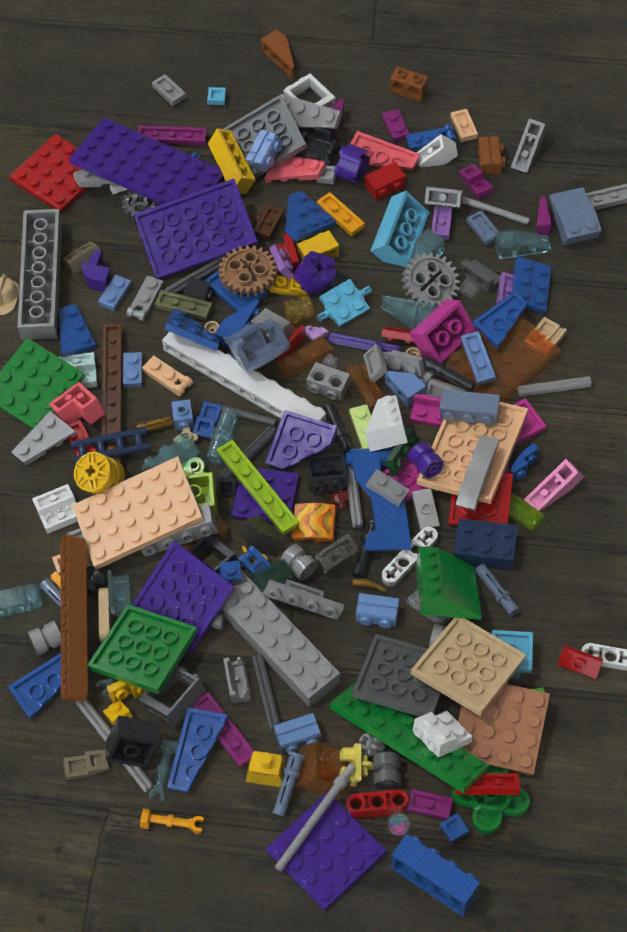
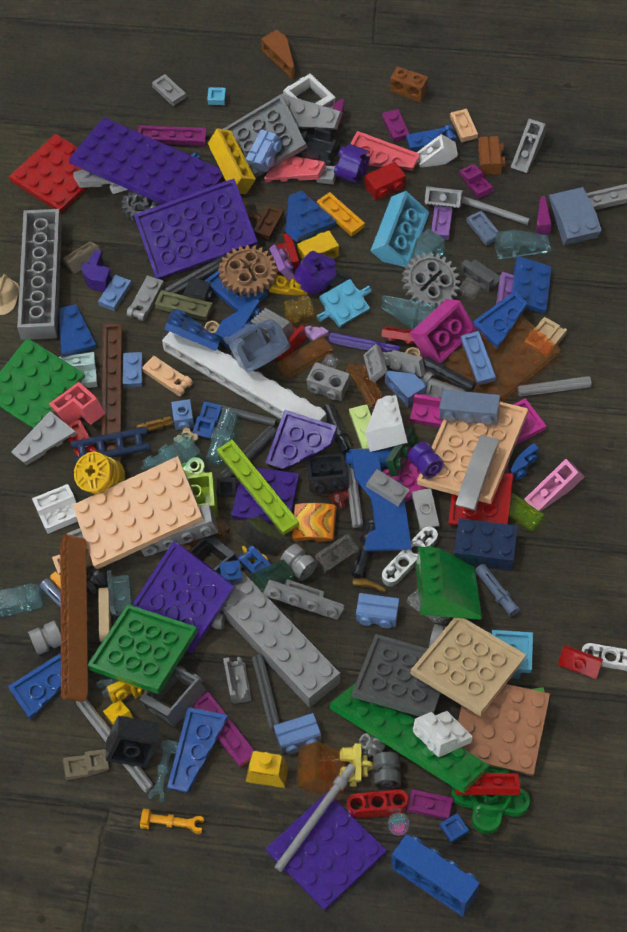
sand blue pin [272,751,307,817] -> none

